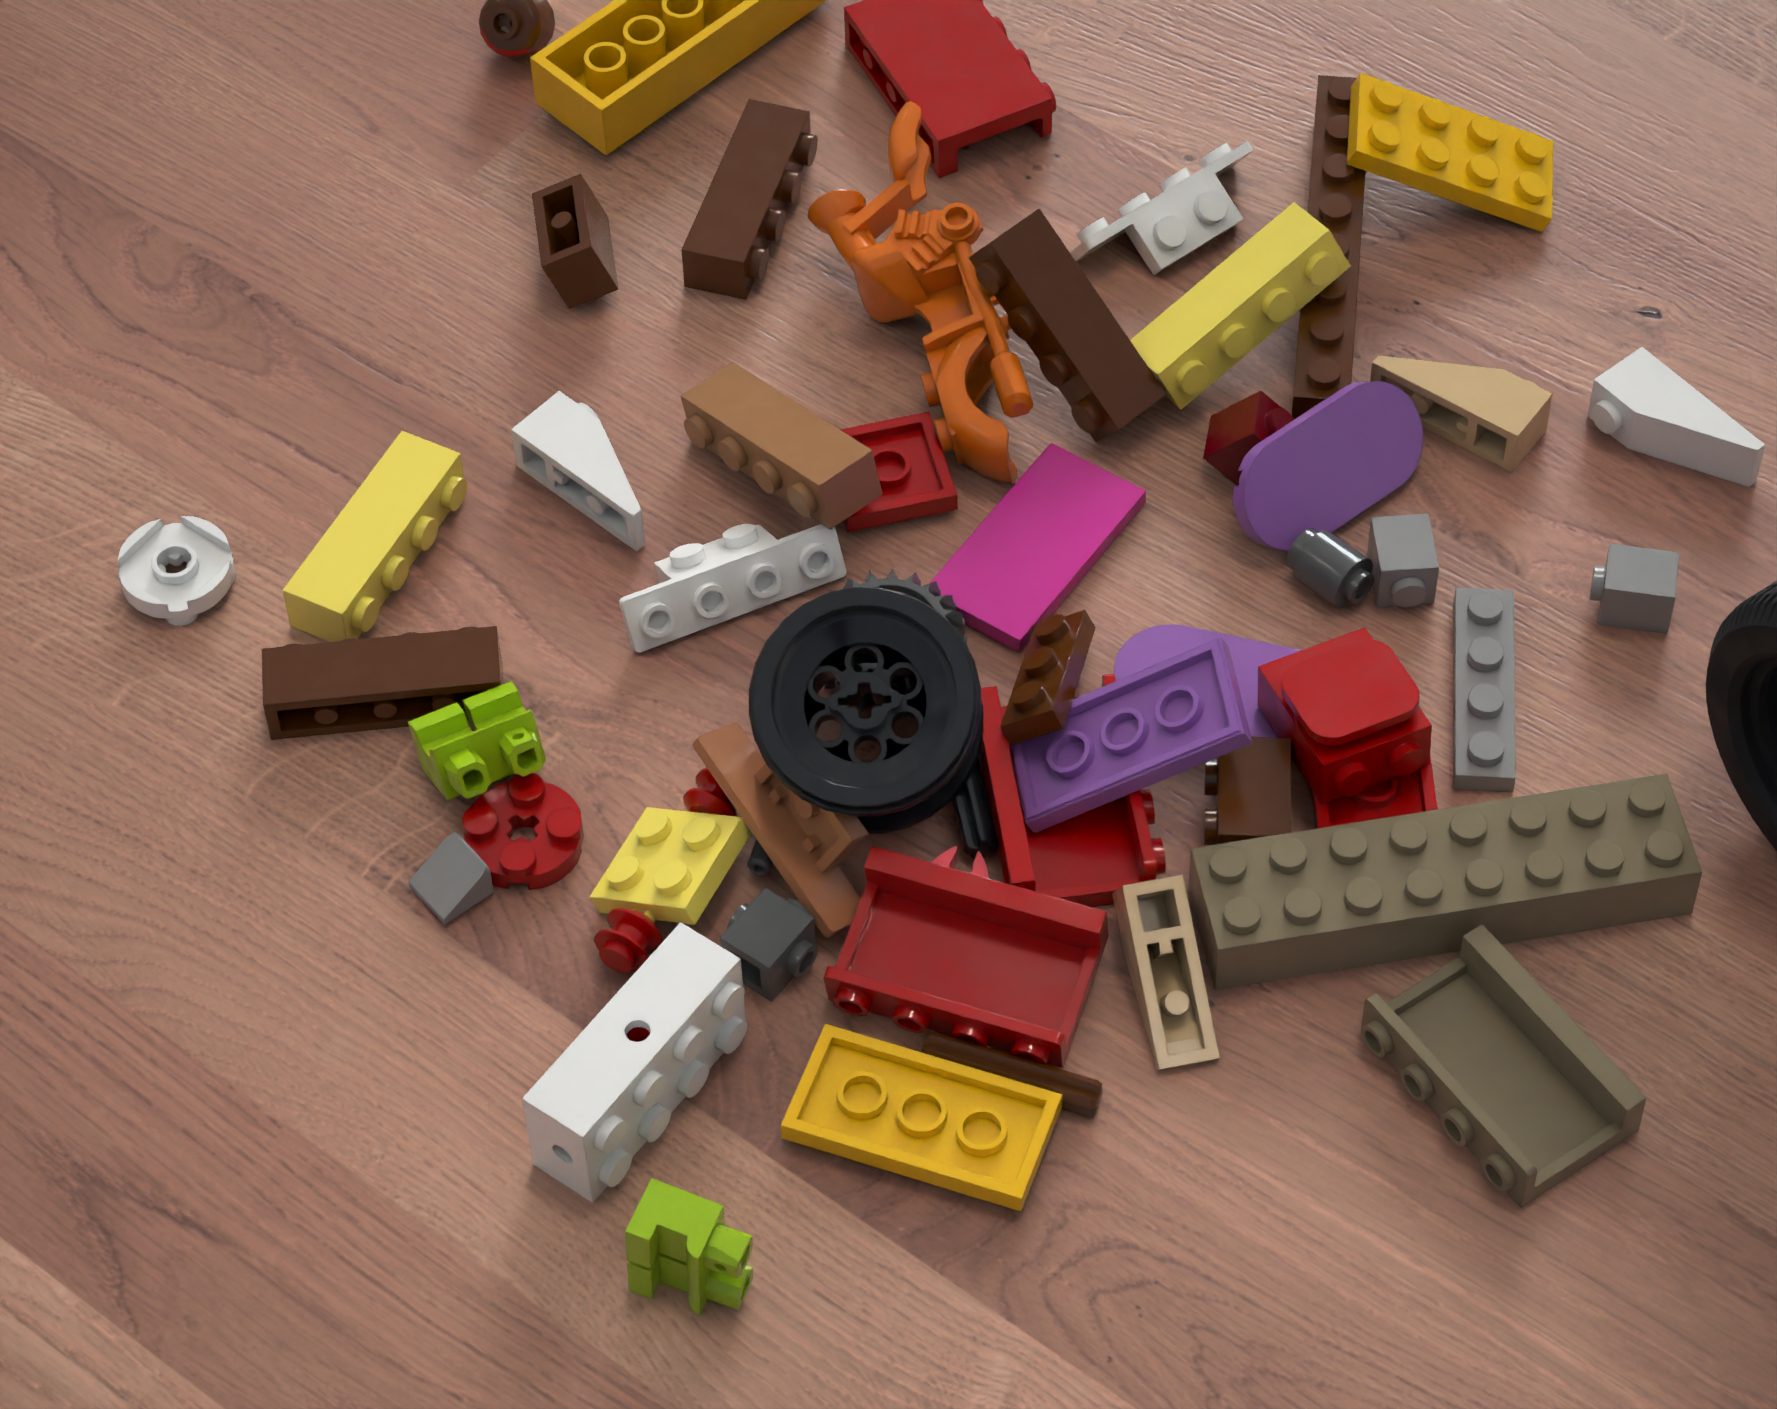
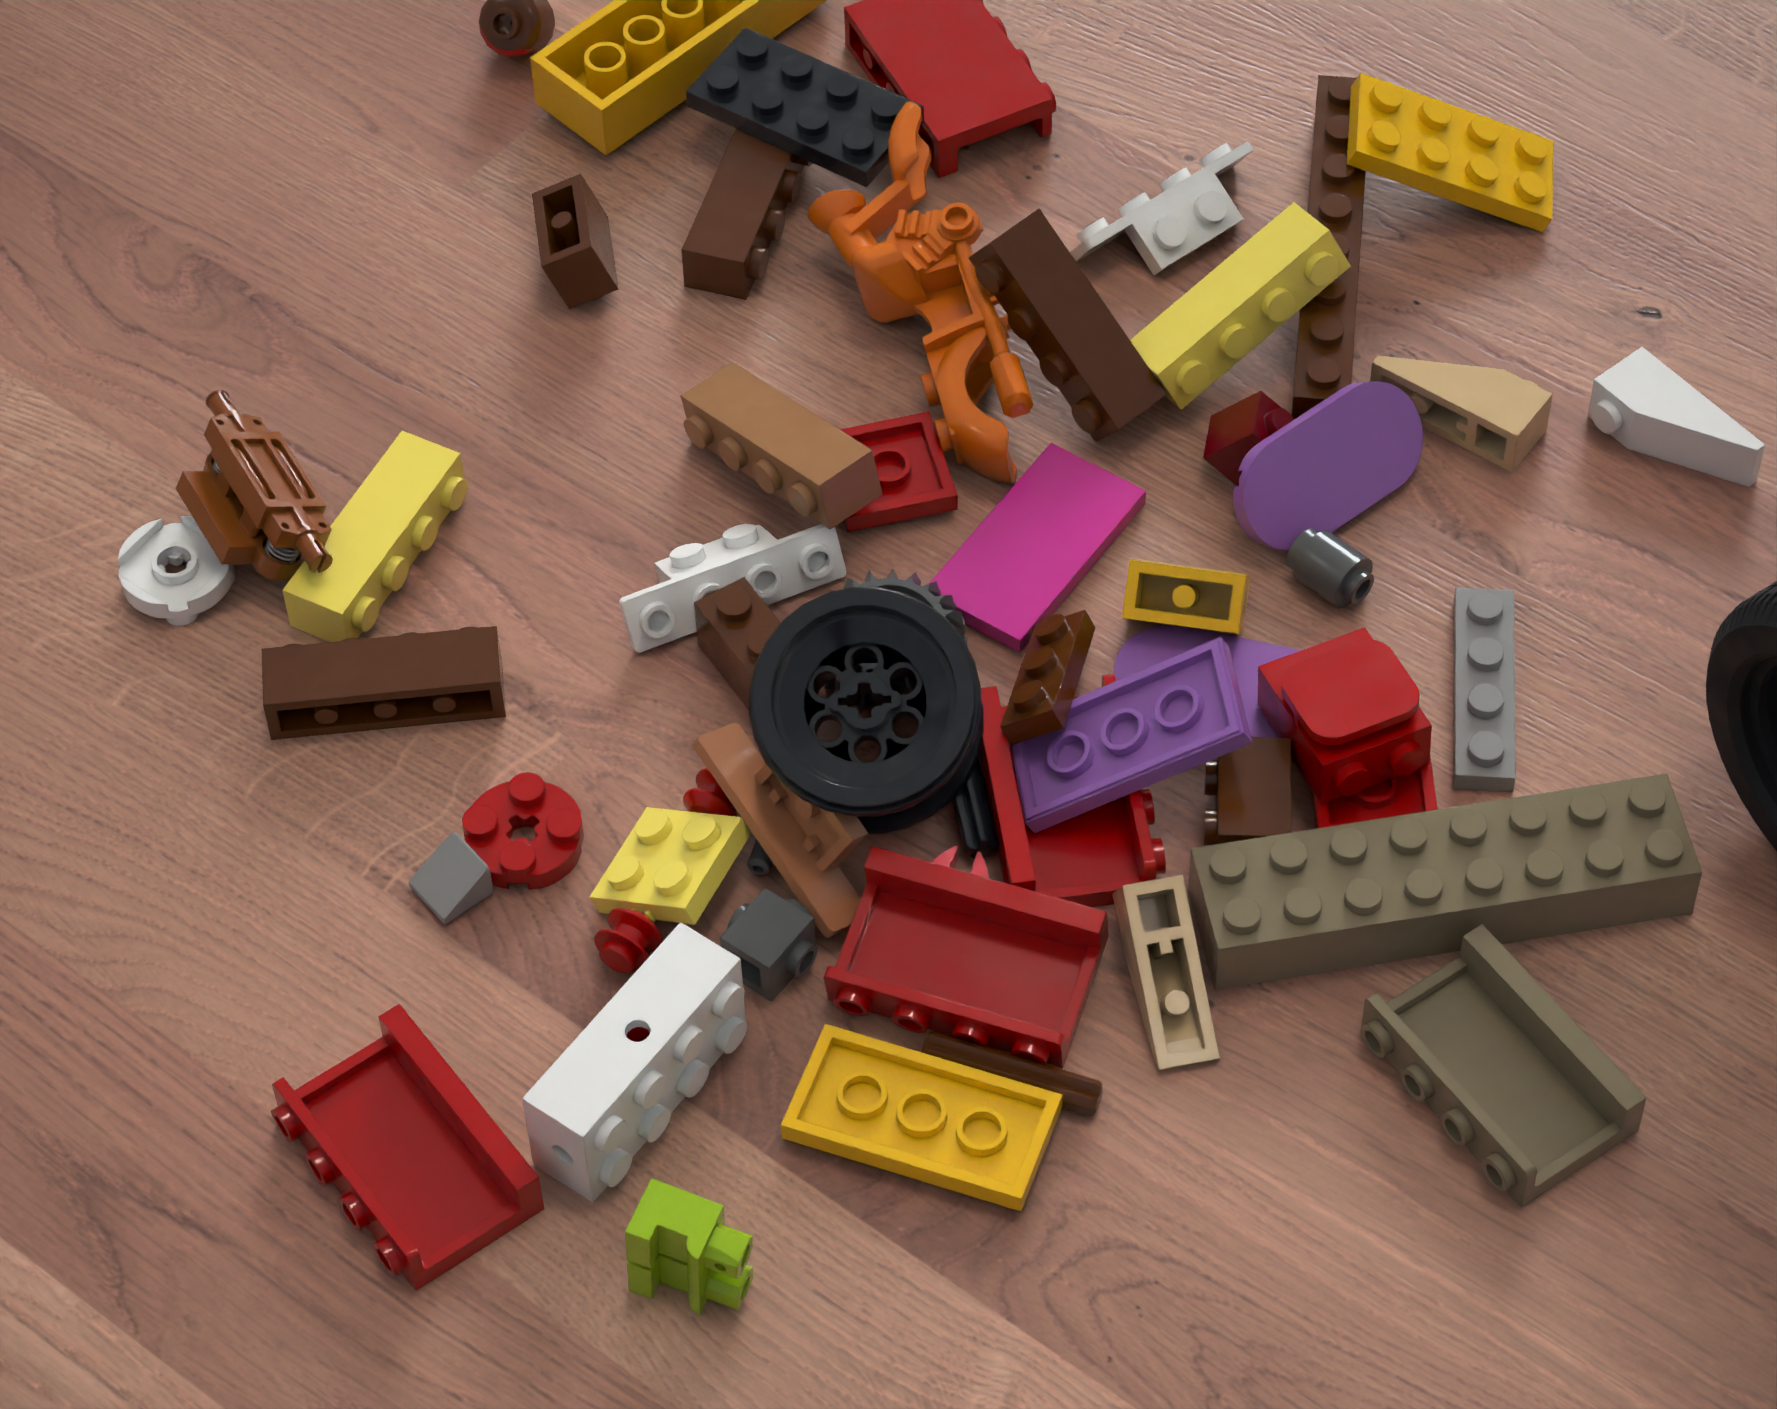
lime hips [408,681,546,800] -> none
white slope [511,391,645,552] -> none
light grey brick [1367,513,1439,607] -> none
light grey brick [1589,543,1680,634] -> none
none -> dark orange piece [176,389,333,581]
none -> red panel [271,1004,544,1291]
none -> black plate [686,27,924,187]
none -> reddish brown brick [694,577,781,710]
none -> yellow brick [1122,559,1251,634]

